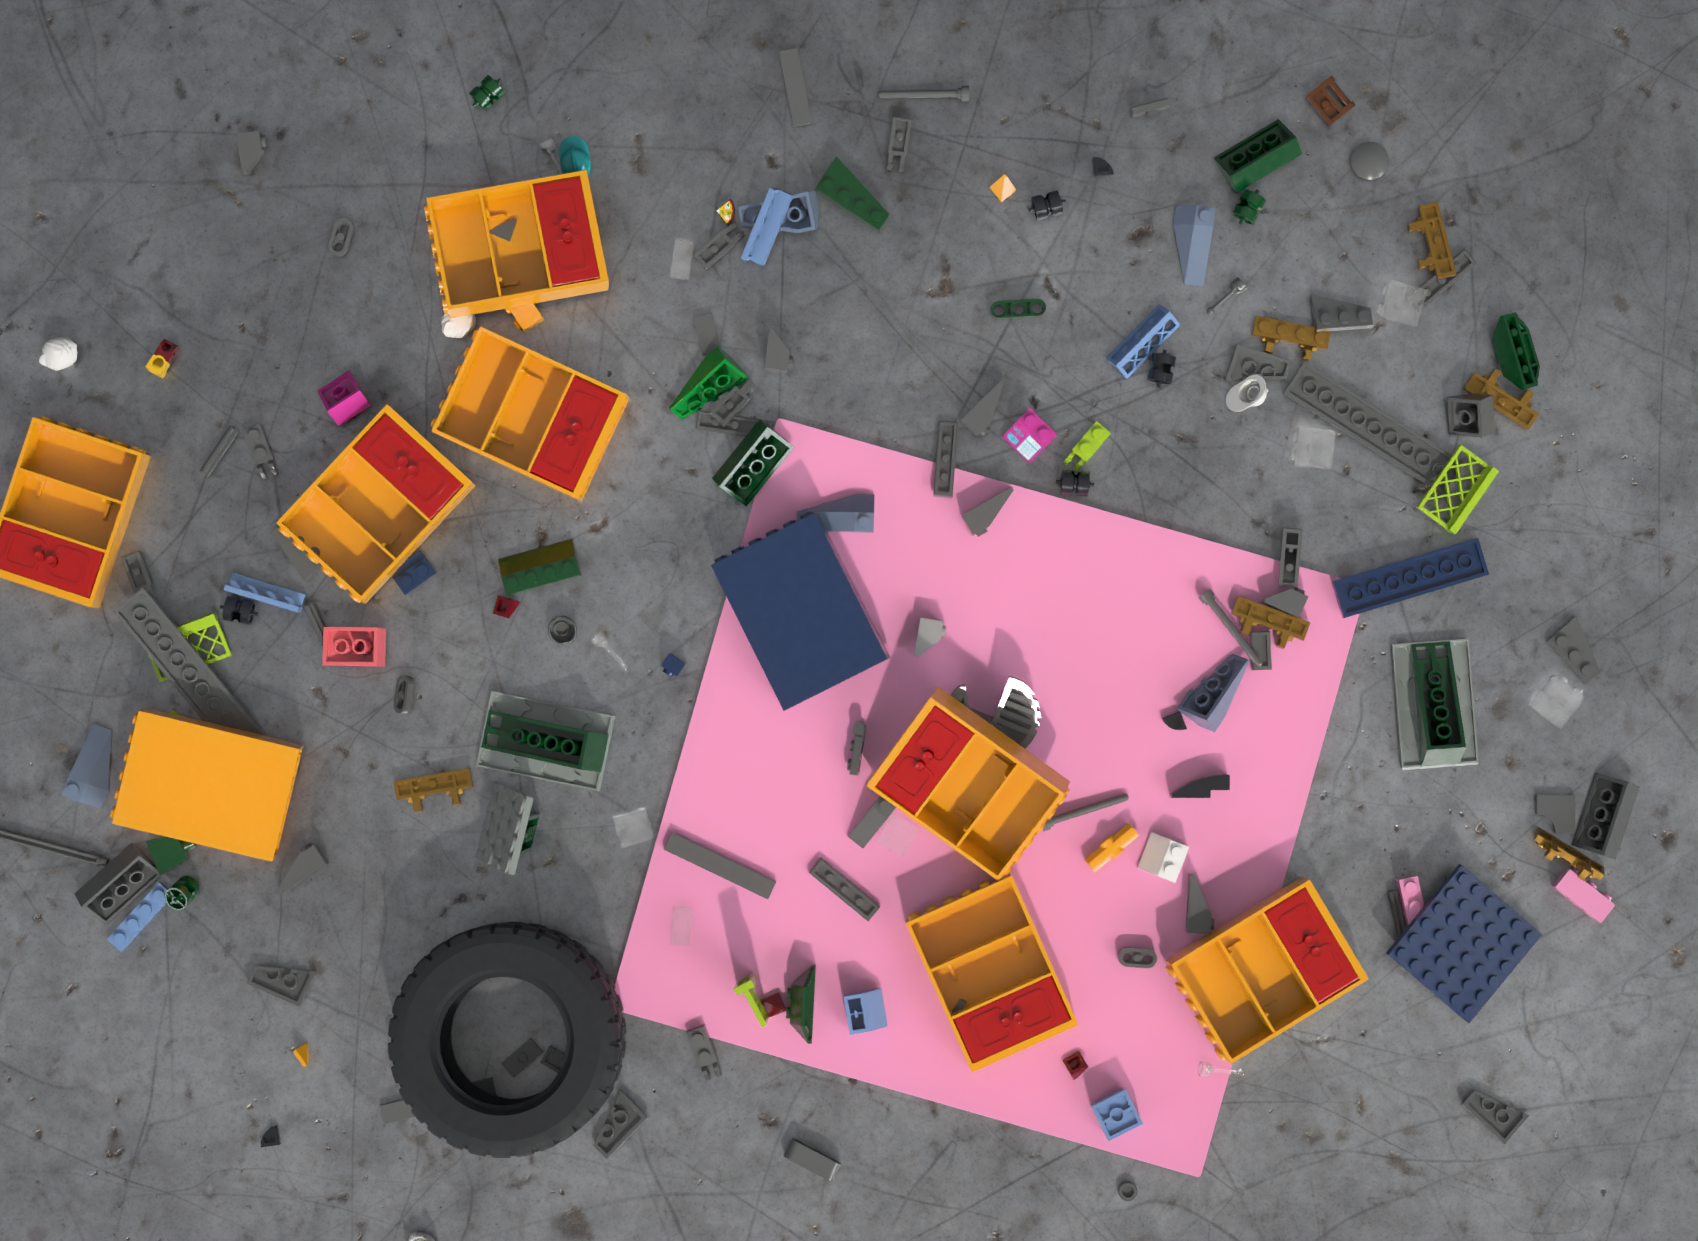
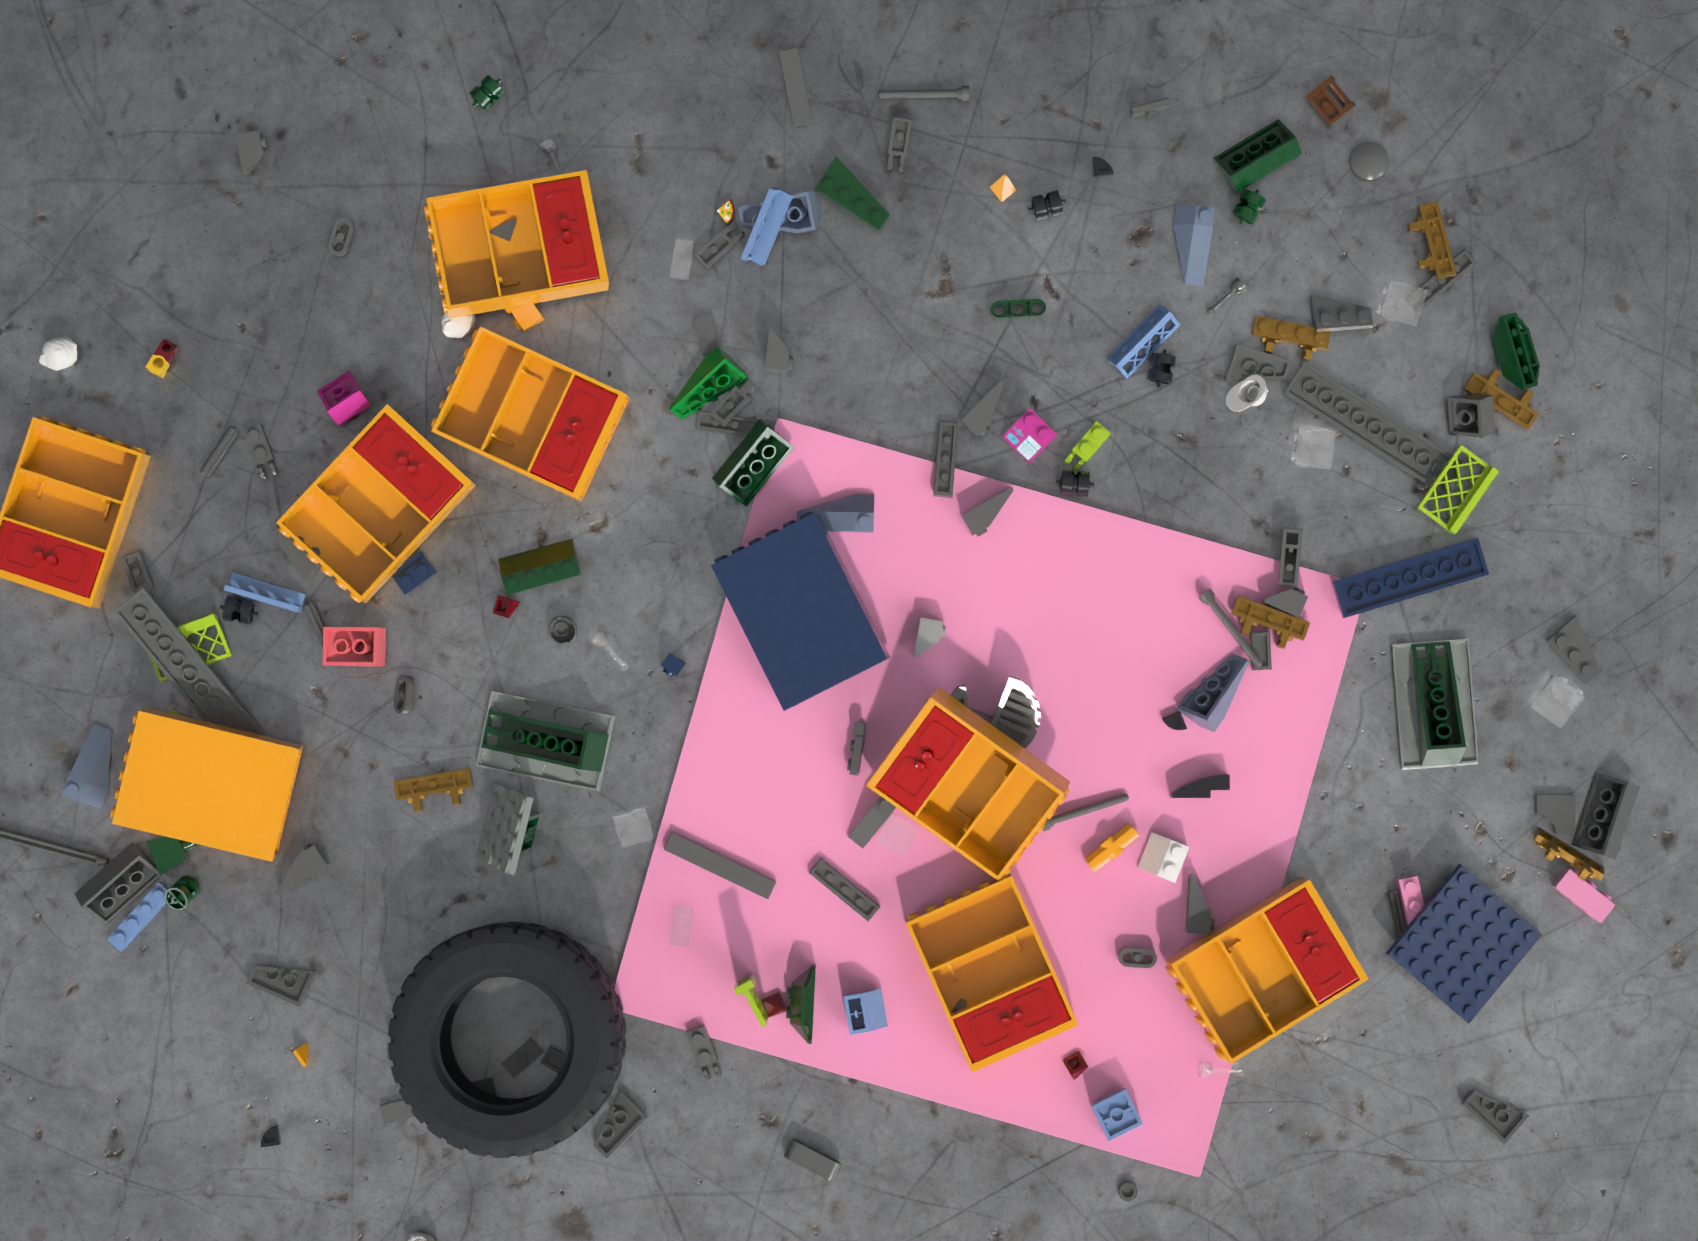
teal piece [558,136,591,176] -> none

